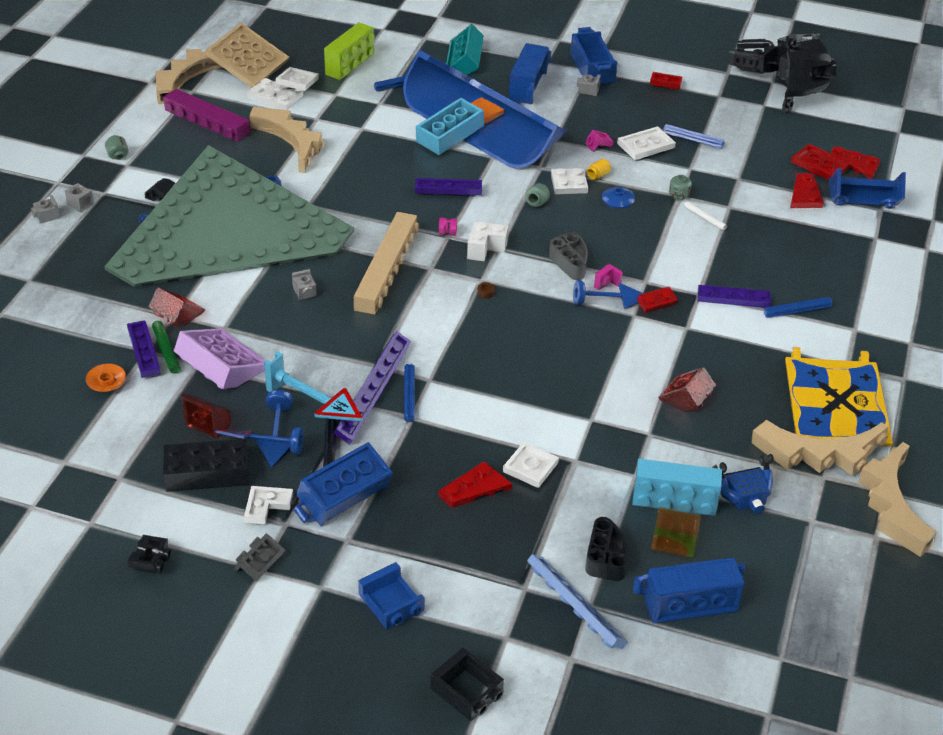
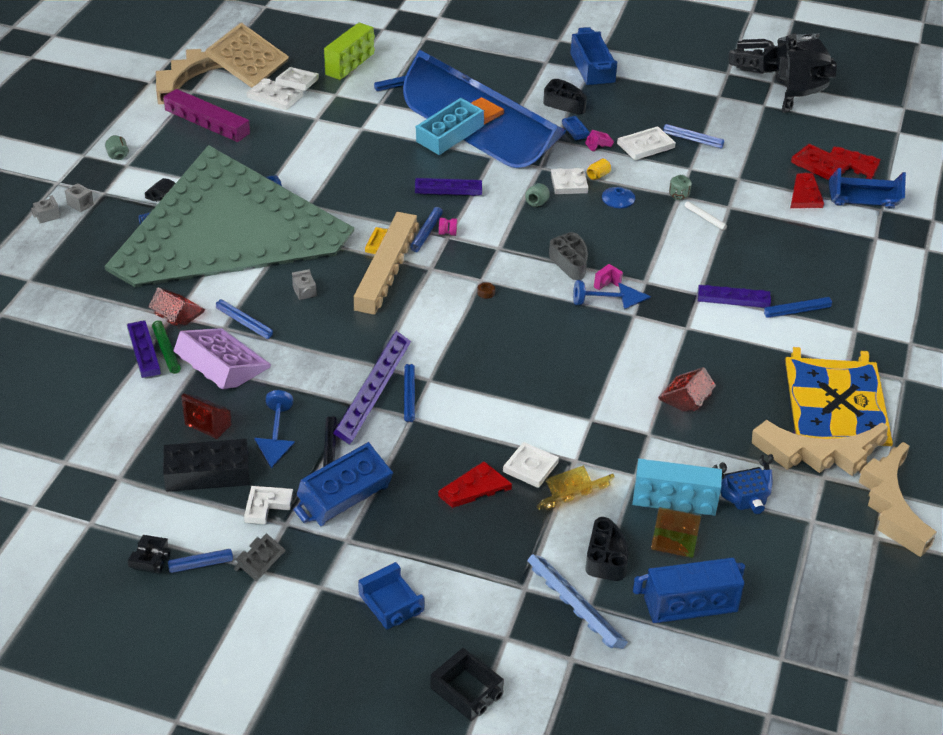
orange dish [86,364,126,392] -> none
blue piece [215,427,304,455] -> none
tan arch [249,107,324,173] -> none
medium azure piece [264,351,362,421] -> none
teal slope [446,23,484,75] -> none
white brick [467,221,508,261] -> none
blue container [509,43,551,105] -> none
light grey brick [577,75,601,96] -> none
red plate [637,286,678,313] -> none
red plate [650,72,683,90] -> none
none -> blue axle [168,548,233,573]
none -> axle [216,299,273,339]
none -> yellow tile [365,227,388,254]
none -> blue piece [410,207,443,252]
none -> clear yellow bracket [537,465,615,510]
none -> black beam [543,79,587,115]
none -> blue plate [562,116,590,140]

